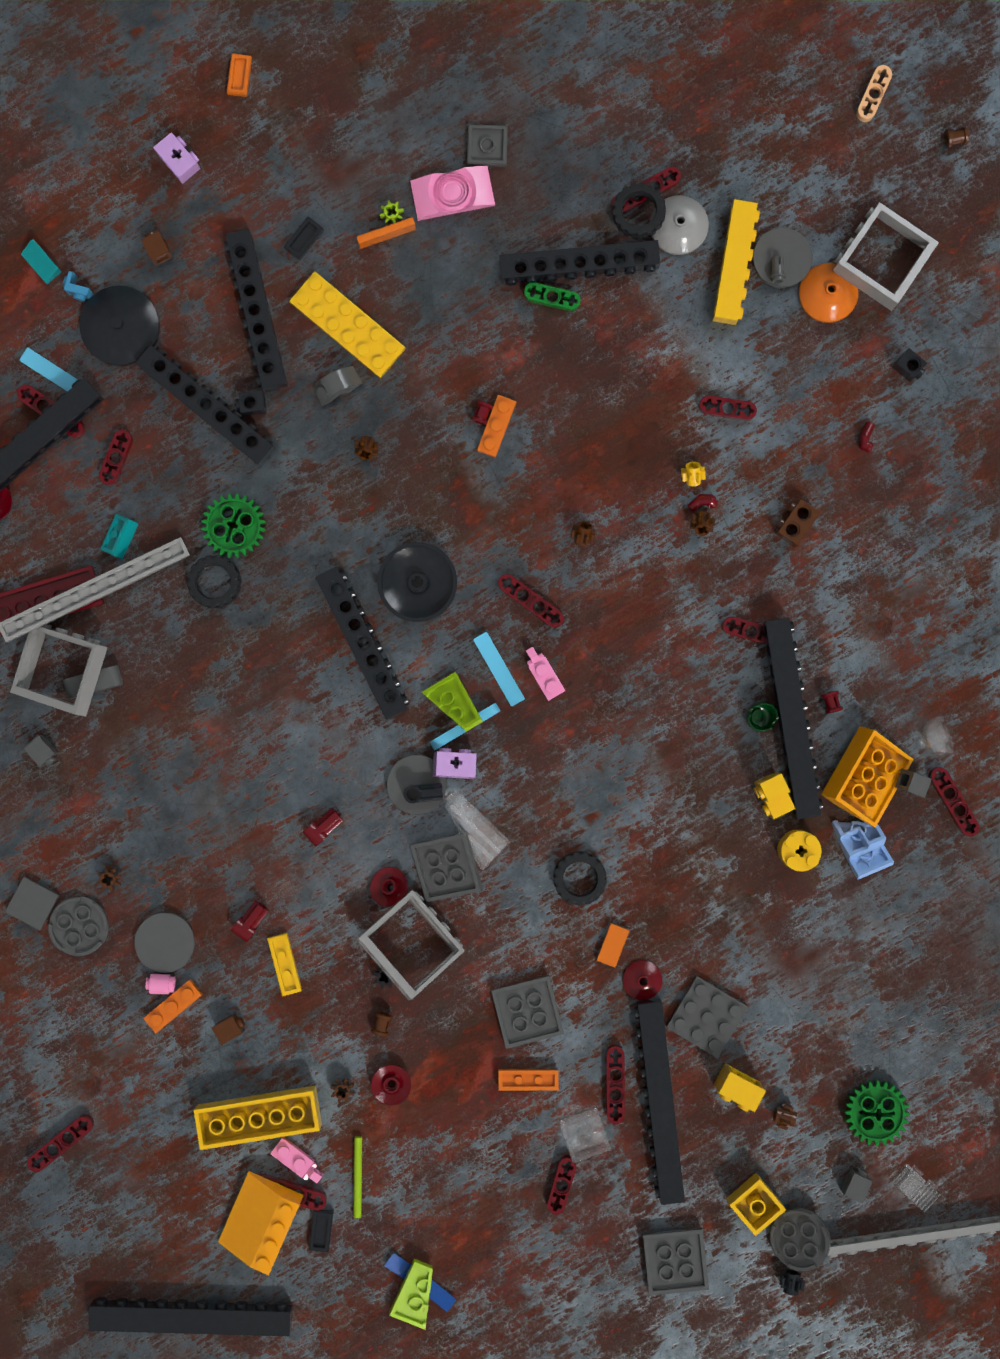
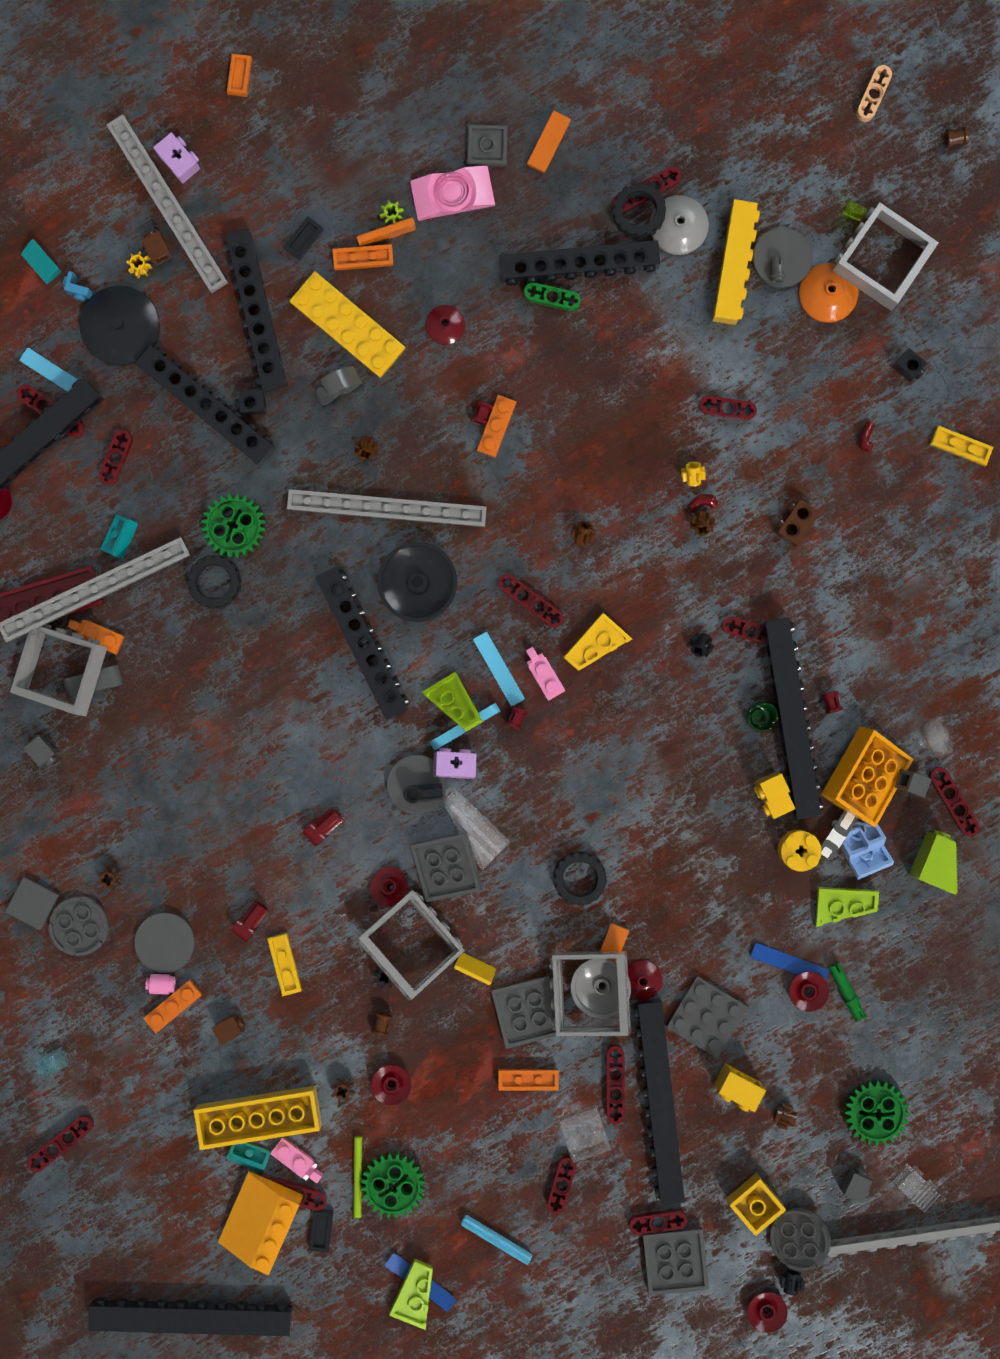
none -> clear light blue bracket [35,1046,70,1079]
none -> orange hinge [67,619,125,655]
none -> light grey plate [106,114,228,293]
none -> yellow gear [126,251,152,278]
none -> teal slope [226,1142,272,1173]
none -> light grey plate [287,489,487,527]
none -> orange plate [333,244,394,271]
none -> green gear [361,1151,426,1219]
none -> dark red dish [426,305,465,345]
none -> yellow slope [454,953,496,985]
none -> medium azure axle [461,1215,532,1265]
none -> dark red bush [504,705,528,730]
none -> orange tile [527,110,571,174]
none -> light grey window [549,951,631,1036]
none -> yellow wing [563,613,632,671]
none -> light grey dish [571,959,631,1019]
none -> dark red beam [629,1209,687,1235]
none -> black gear [688,633,715,657]
none -> dark red dish [747,1292,788,1333]
none -> blue sticker [751,943,829,980]
none -> dark red dish [789,971,829,1012]
none -> lime wing [815,887,879,927]
none -> sticker [821,810,858,860]
none -> green pin [828,962,867,1022]
none -> clear neon green tile [843,201,868,221]
none -> lime slope [909,830,958,895]
none -> yellow tile [929,425,993,466]

